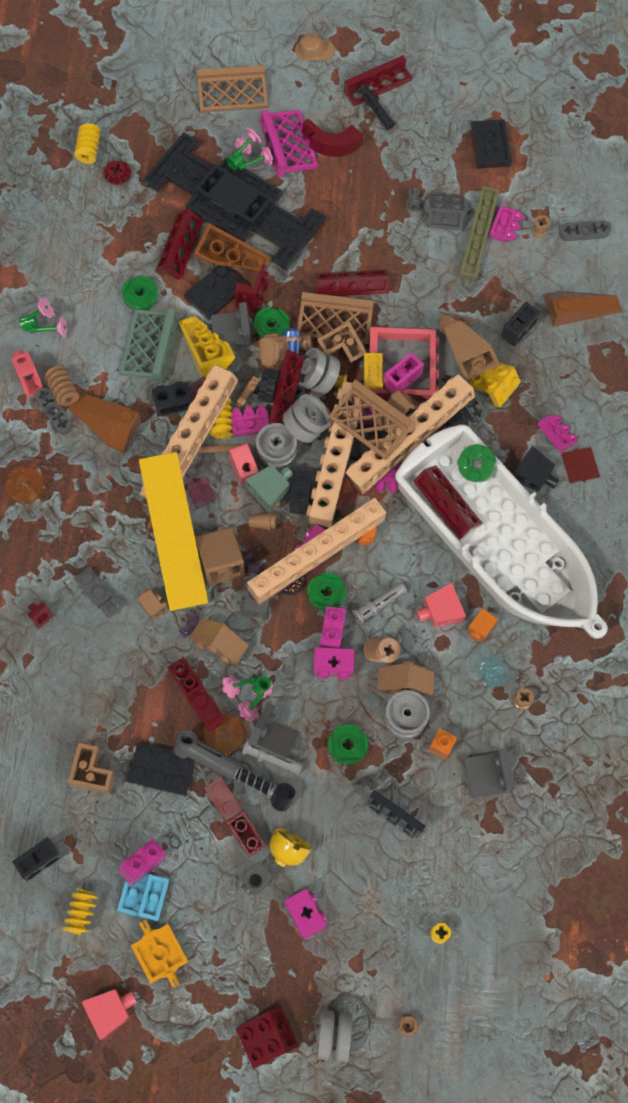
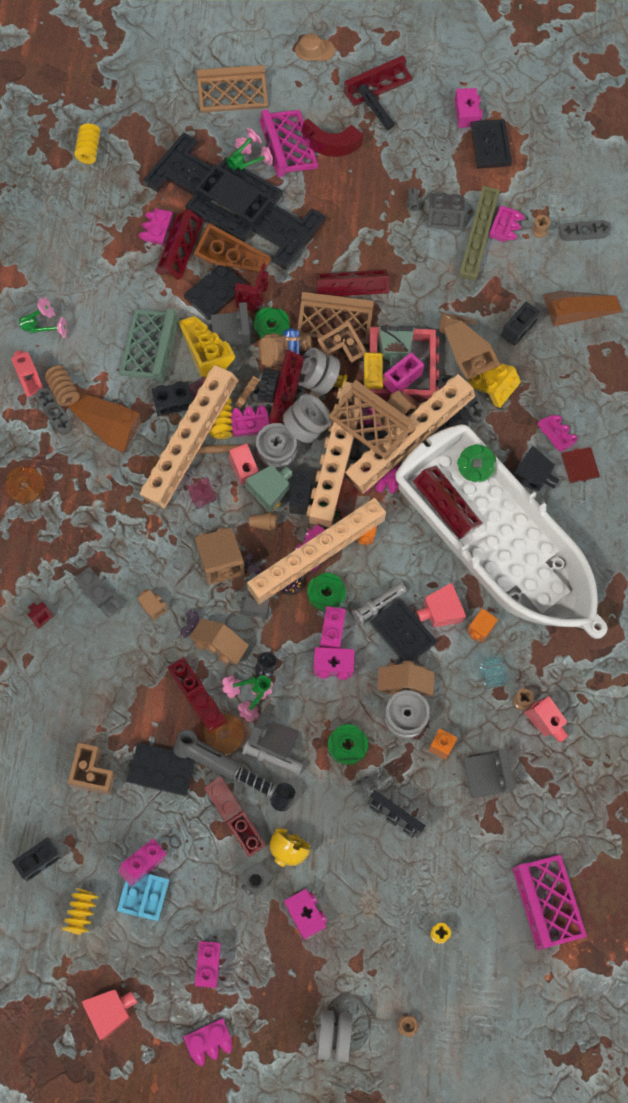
dark red gear [103,159,131,185] -> none
green plate [122,276,158,311] -> none
light orange plate [131,919,188,988] -> none
yellow tile [139,452,208,612] -> none
dark red bracket [236,1006,299,1069] -> none
medium nougat piece [363,637,400,663] -> none
none -> dark pink plate [138,208,173,245]
none -> dark pink plate [183,1018,232,1066]
none -> dark pink brick [195,941,221,989]
none -> black wheel [255,652,277,679]
none -> black plate [370,598,438,662]
none -> sand green torso [378,326,414,368]
none -> dark pink brick [454,88,482,128]
none -> dark pink fence [512,855,587,951]
none -> coral torso [524,696,569,743]

